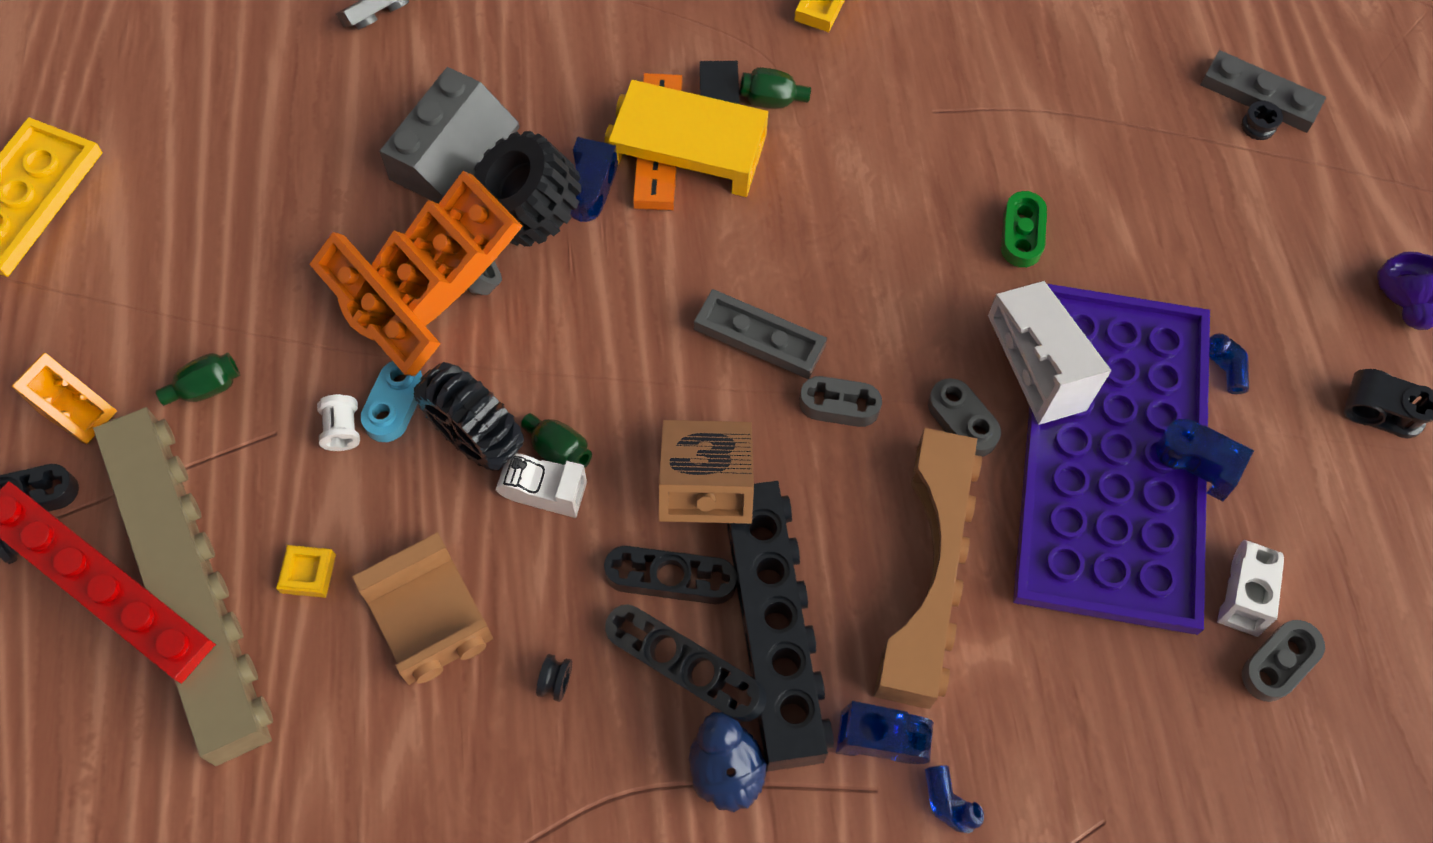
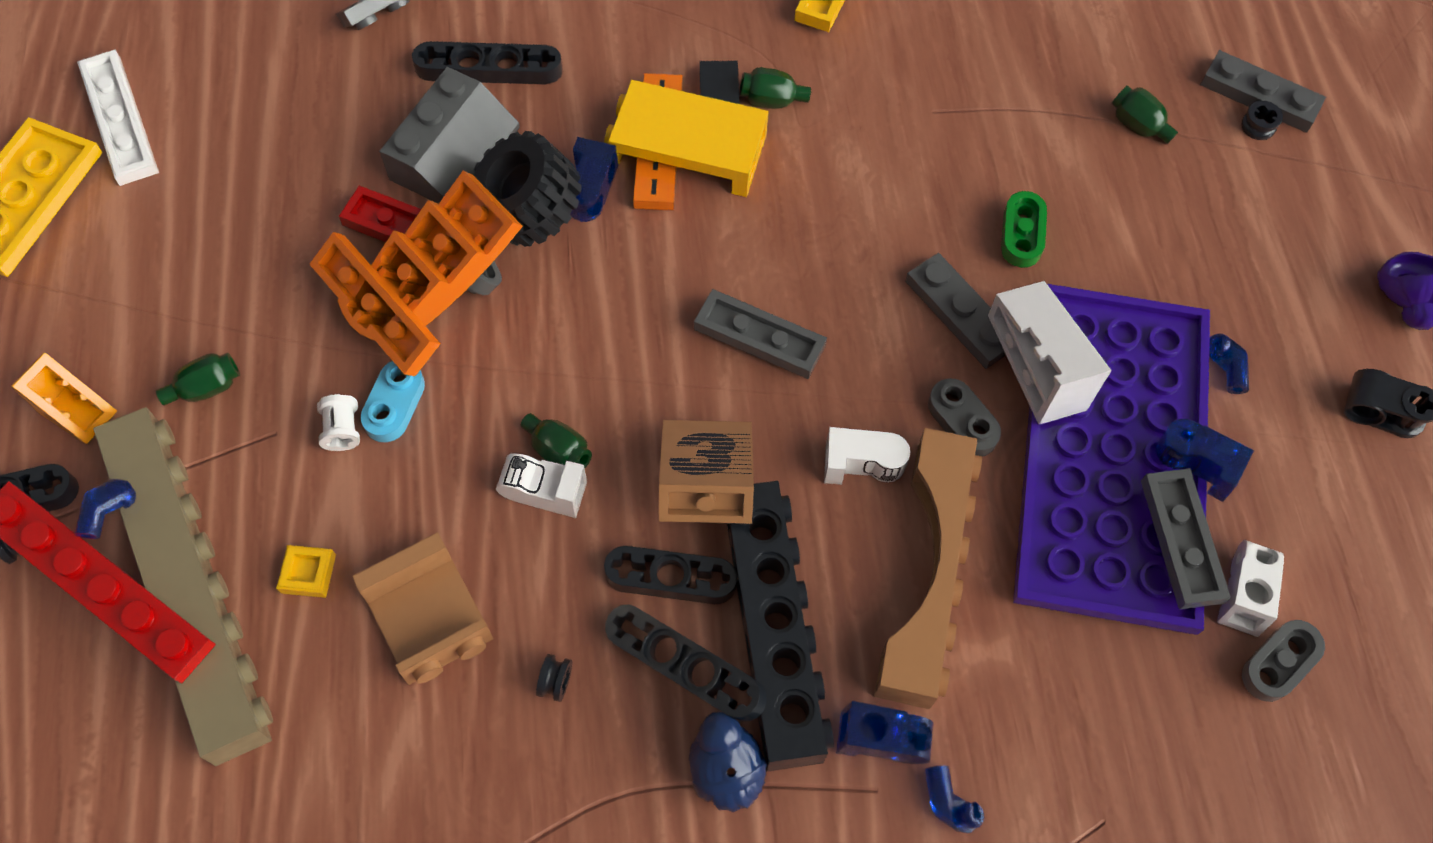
black gear [414,362,524,471] -> none
dark grey beam [799,376,882,427] -> none
none -> clear blue arm [74,479,136,539]
none -> white tile [77,49,159,186]
none -> red plate [339,185,421,242]
none -> black beam [412,41,563,85]
none -> white leg [824,427,911,485]
none -> dark grey plate [905,253,1006,369]
none -> dark green plant [1111,85,1178,144]
none -> dark grey plate [1141,468,1231,610]

